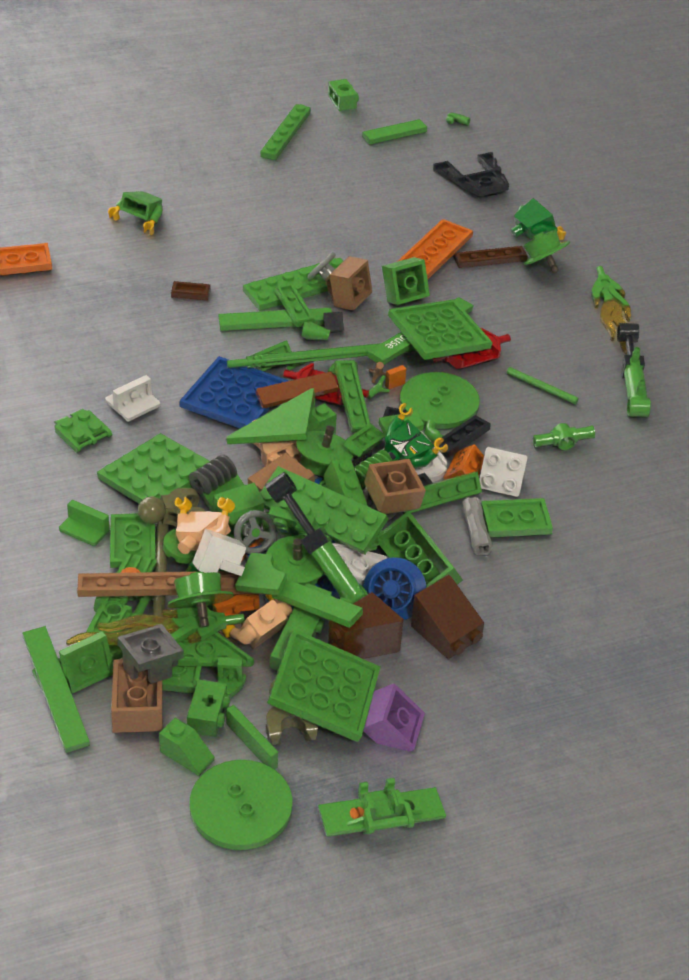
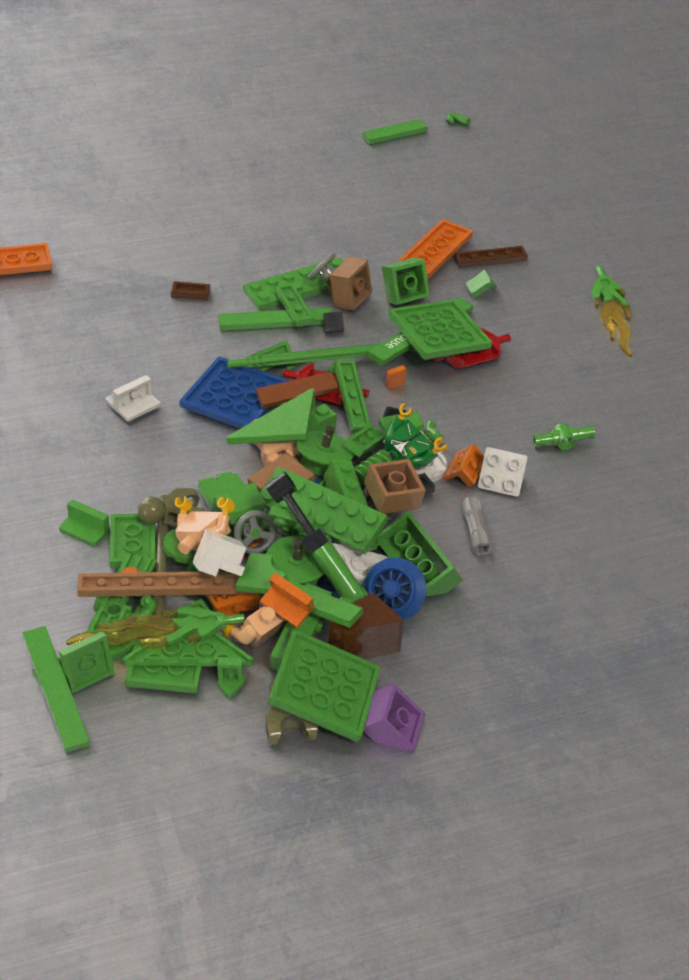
bright green plate [54,409,113,453] -> none
bright green plate [97,433,210,503] -> none
bright green torso [108,191,163,235] -> none
medium nougat slope [111,659,163,733] -> none
flat silver panel [118,624,184,684] -> none
bright green slope [159,717,215,776] -> none
bright green piece [168,572,234,628] -> none
bright green brick [187,679,231,737] -> none
dark grey piece [189,455,237,494] -> none
bright green plate [189,760,292,850] -> none
bright green tile [226,705,278,769] -> none
bright green plate [260,104,311,160] -> none
bright green cone [301,321,330,341] -> none
bright green piece [318,778,446,837] -> none
bright green brick [328,79,359,111] -> none
bright green bar [367,375,390,400] -> none
medium nougat bar [369,362,386,383] -> none
bright green plate [400,372,480,429] -> none
bright green tile [403,472,482,514] -> none
reddish brown slope [411,574,484,660] -> none
black wing [433,152,509,196] -> none
black plate [439,415,491,457] -> none
bright green plate [481,498,553,537] -> none
bright green bar [507,367,579,405] -> none
green torso [511,198,566,240] -> none
bright green piece [523,229,570,273] -> none
bright green piece [617,323,651,418] -> none
none -> bright green arm [136,595,157,631]
none -> orange panel [260,572,315,629]
none -> bright green tile [466,270,497,298]

